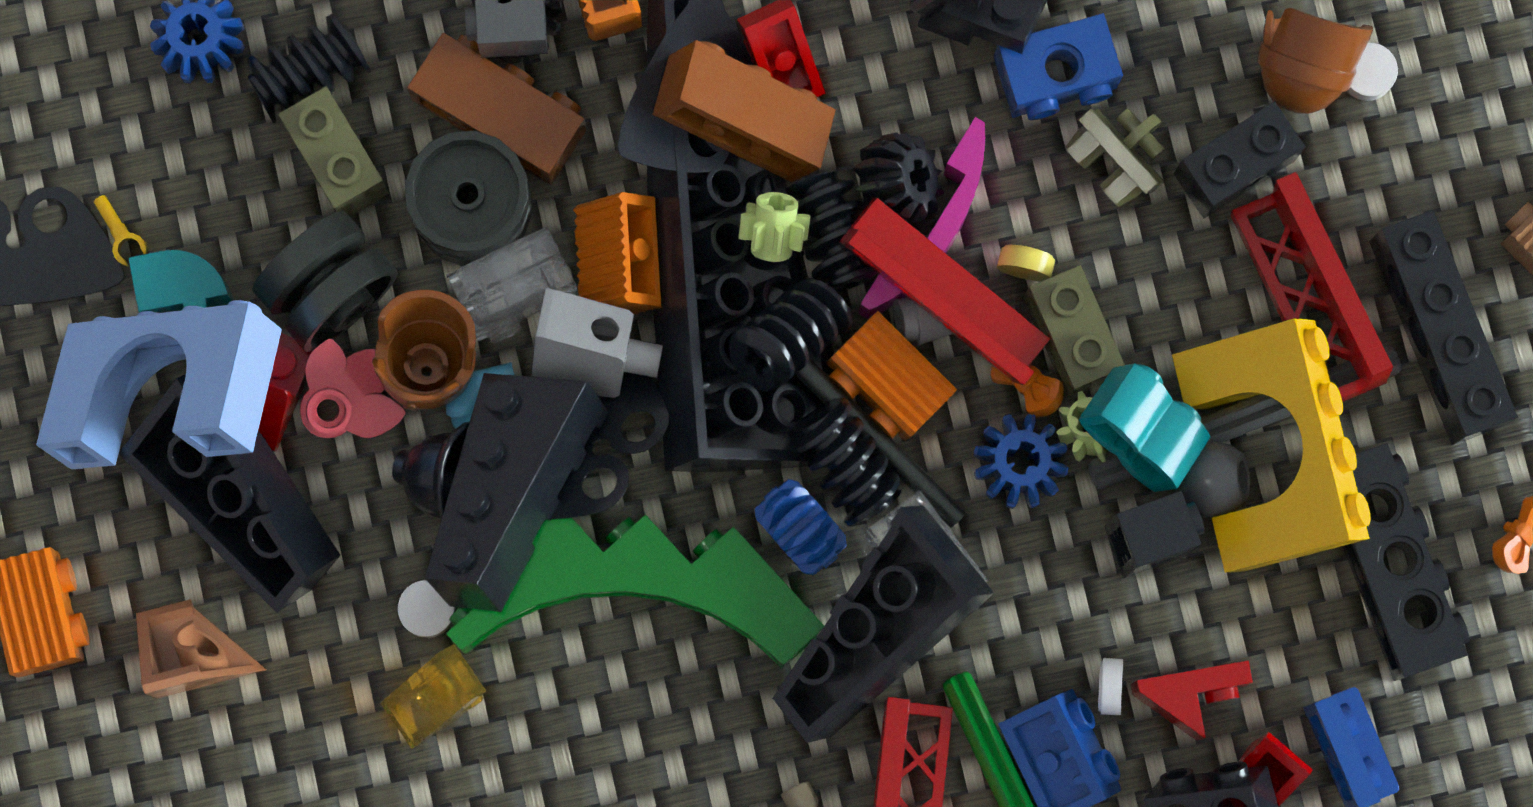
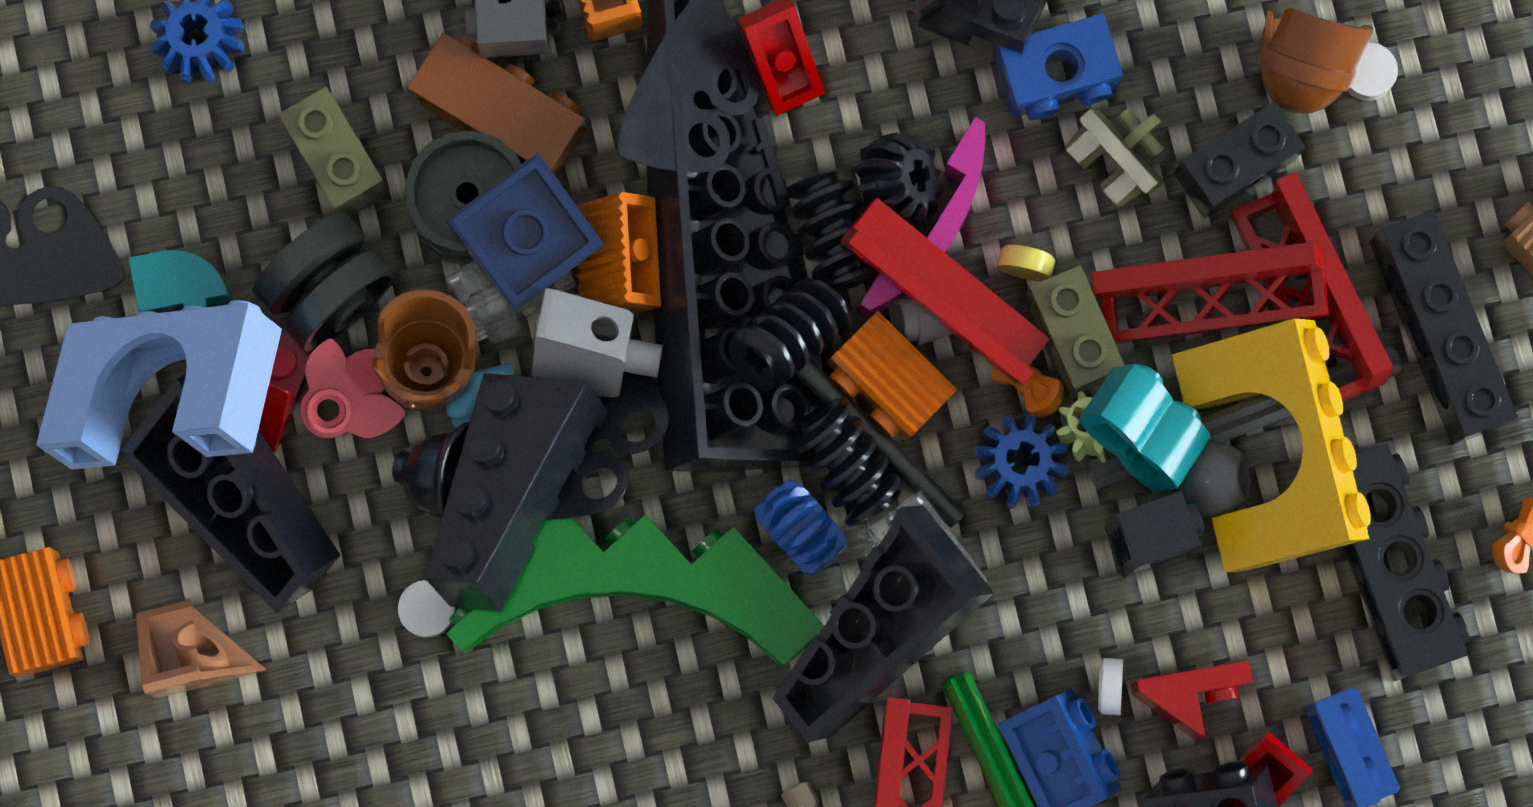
yellow hand [94,195,148,267] -> none
black piece [247,14,371,124] -> none
clear yellow slope [381,644,486,749] -> none
dark orange brick [652,40,836,182] -> none
yellowish green gear [738,192,810,262] -> none
none -> dark blue tile [445,153,605,312]
none -> red fence [1091,242,1329,344]

